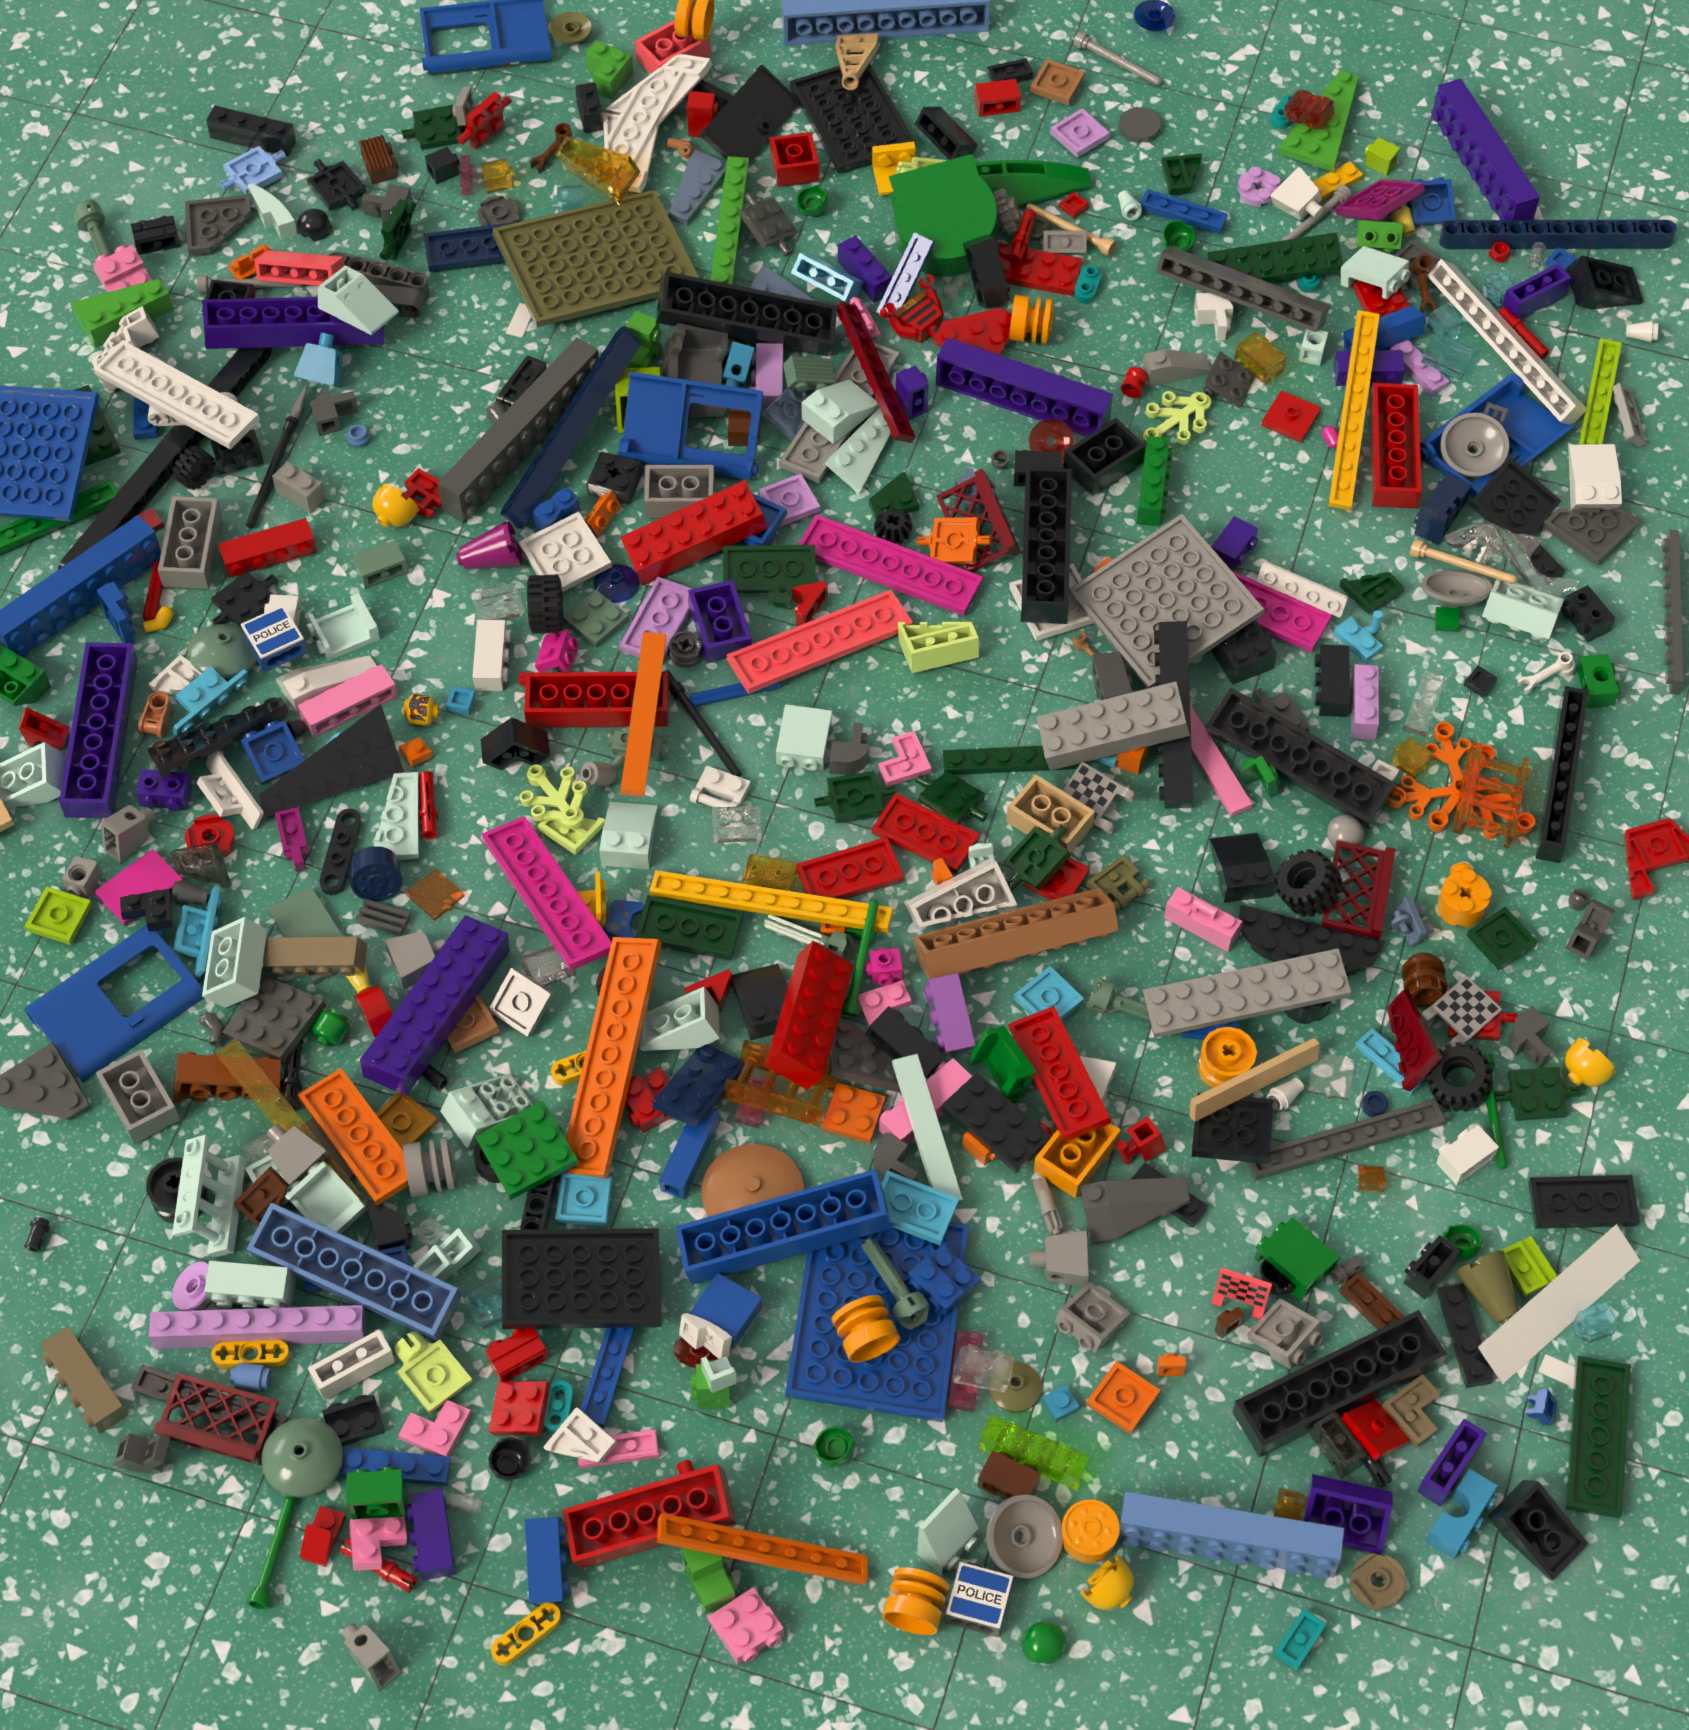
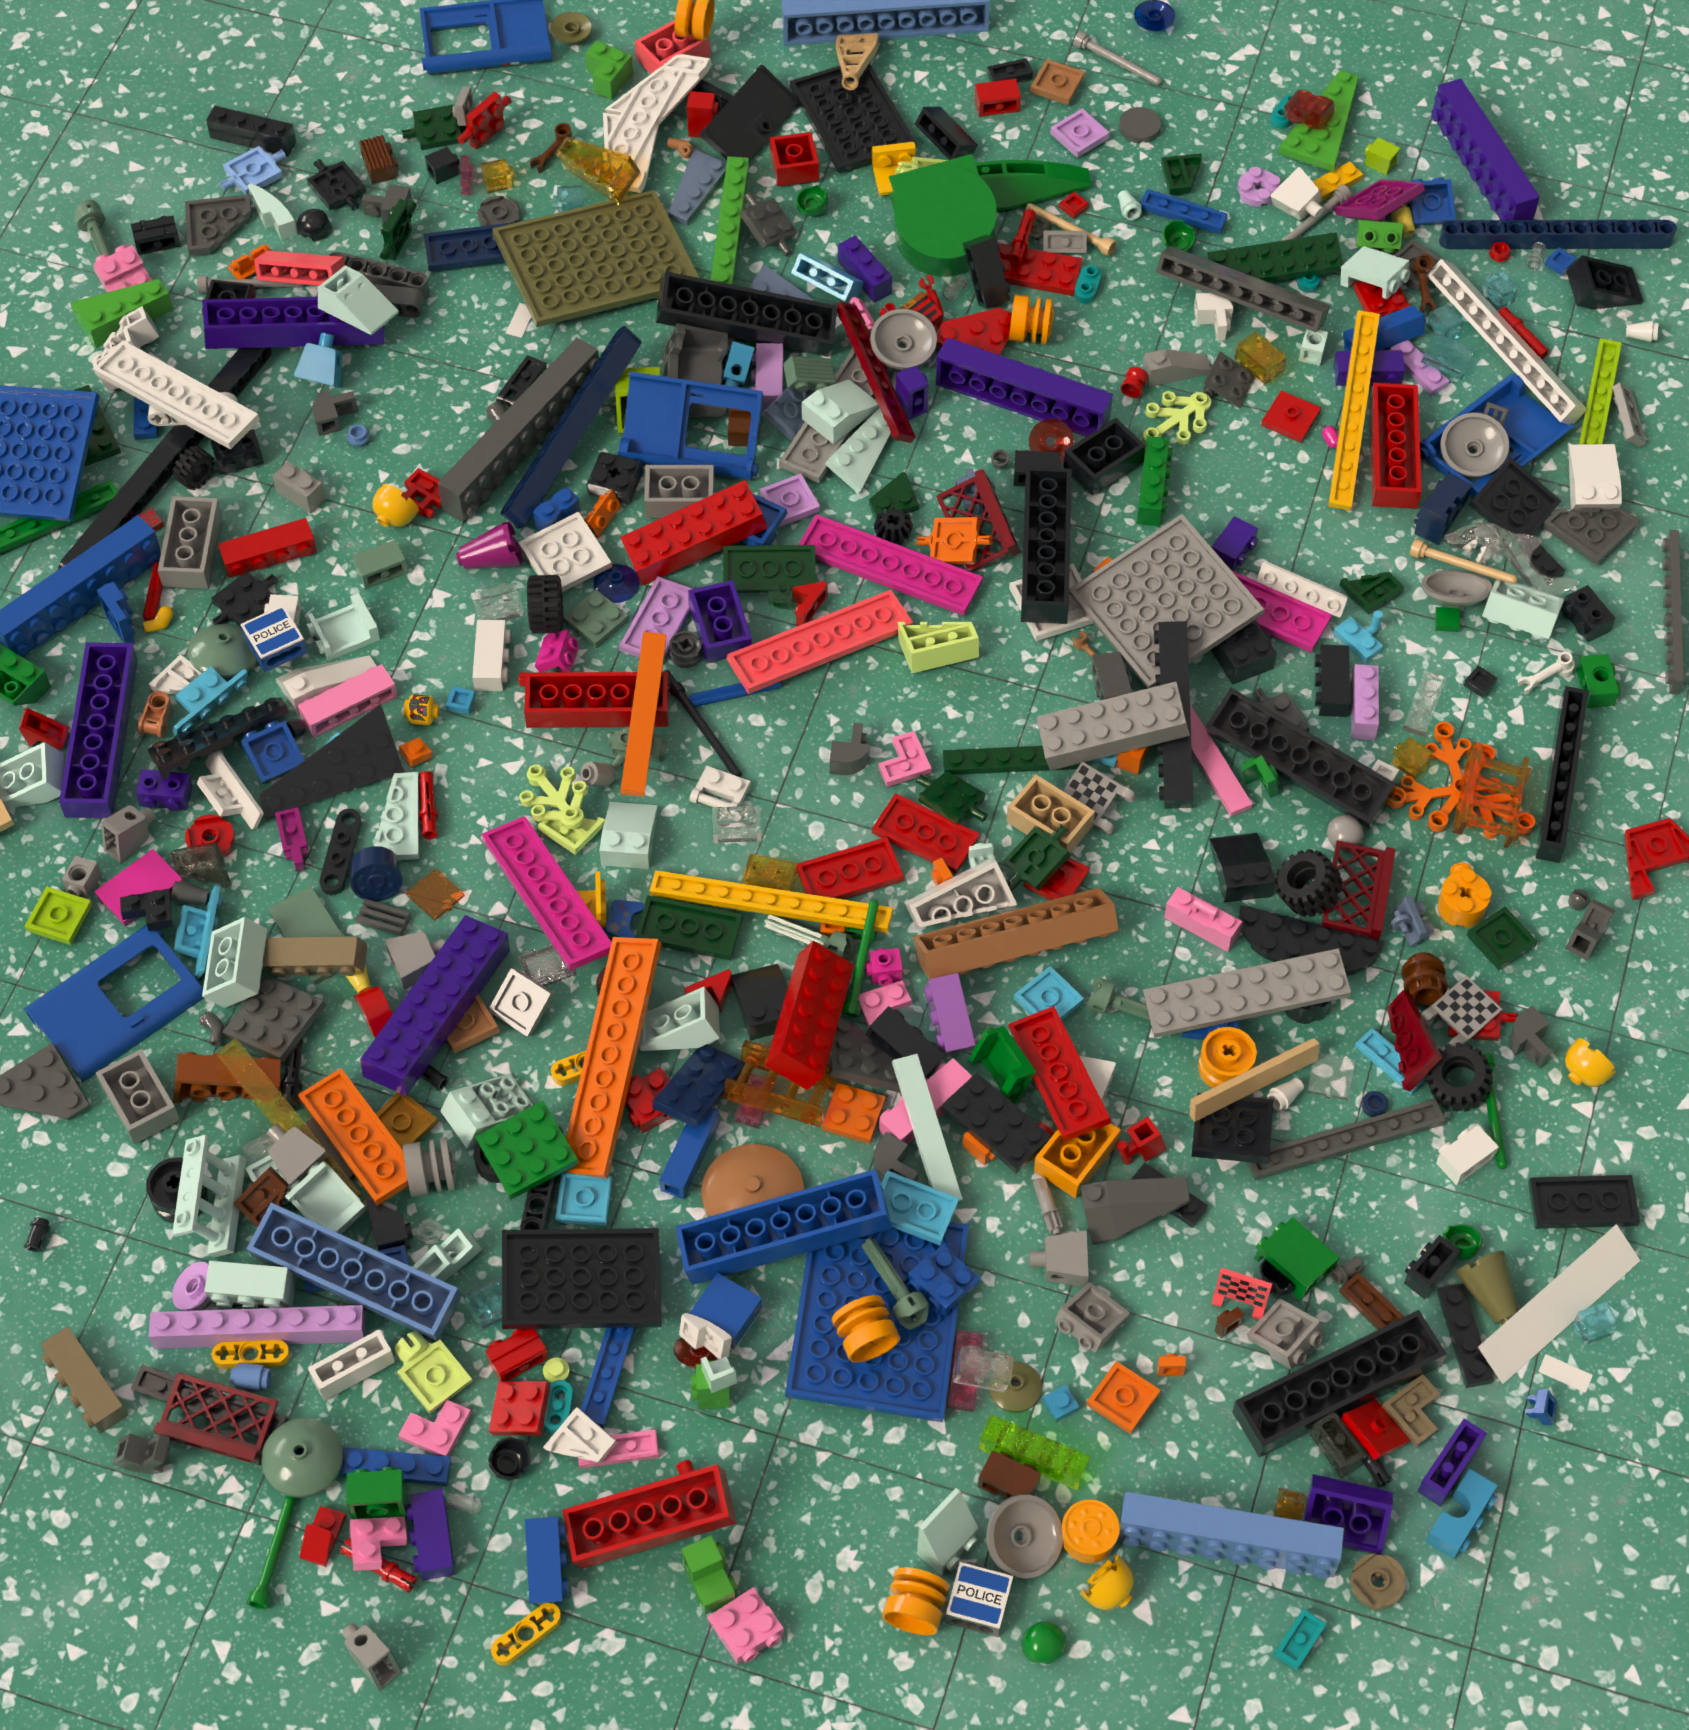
black piece [245,385,308,528] -> none
green head [312,1009,350,1048] -> none
black bracket [322,1395,385,1446] -> none
black brick [481,717,550,770] -> none
black brick [575,82,604,133] -> none
bright green brick [626,311,662,368] -> none
orange plate [657,1513,868,1585] -> none
light aqua panel [776,704,832,771] -> none
green hair [813,1426,854,1467] -> none
dark green plate [814,771,896,823] -> none
plate [876,232,935,314] -> none
light grey gear [993,188,1022,236] -> none
olive plate [1086,855,1150,911] -> none
clear orange slope [1358,1165,1386,1192] -> none
black slope [1487,1480,1588,1580] -> none
dark green plate [1495,1067,1581,1121] -> none
lime plate [1501,1236,1557,1298] -> none
dark purple brick [1502,263,1572,318] -> none
dark green plate [1565,1356,1631,1518] -> none
none -> yellowish green plate [543,1358,570,1383]
none -> light grey dish [870,309,937,370]

